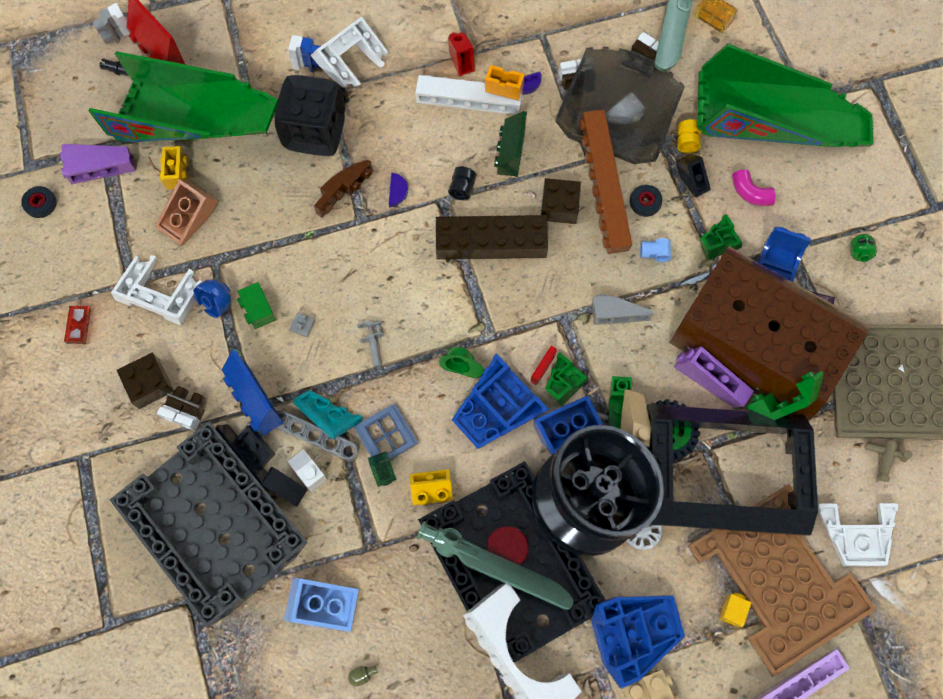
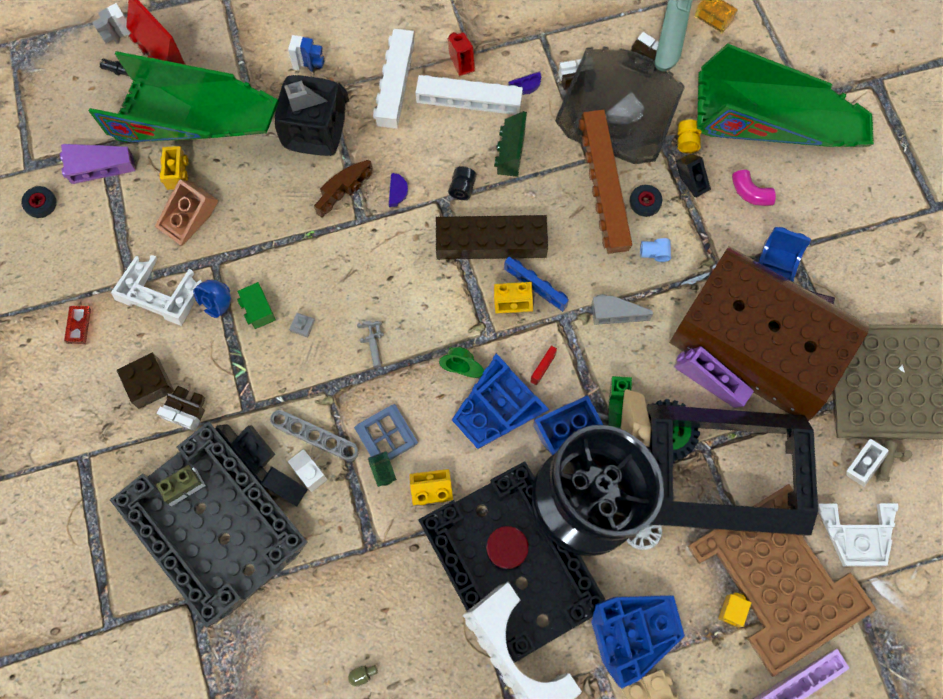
blue slope [222,349,284,436] -> none
light blue slope [284,578,359,632] -> none
teal wing [294,390,363,439] -> none
white wedge [311,16,388,88] -> none
sand green piece [416,521,573,610] -> none
light orange brick [485,65,525,101] -> none
dark brown brick [541,178,581,224] -> none
green slope [545,353,588,407] -> none
green slope [700,214,742,260] -> none
green slope [747,371,824,420] -> none
green head [850,234,877,262] -> none
none -> olive hips [156,465,206,506]
none -> light grey slope [284,81,328,112]
none -> white brick [373,29,415,129]
none -> yellow brick [494,282,533,314]
none -> blue plate [504,257,569,312]
none -> white brick [846,439,889,487]

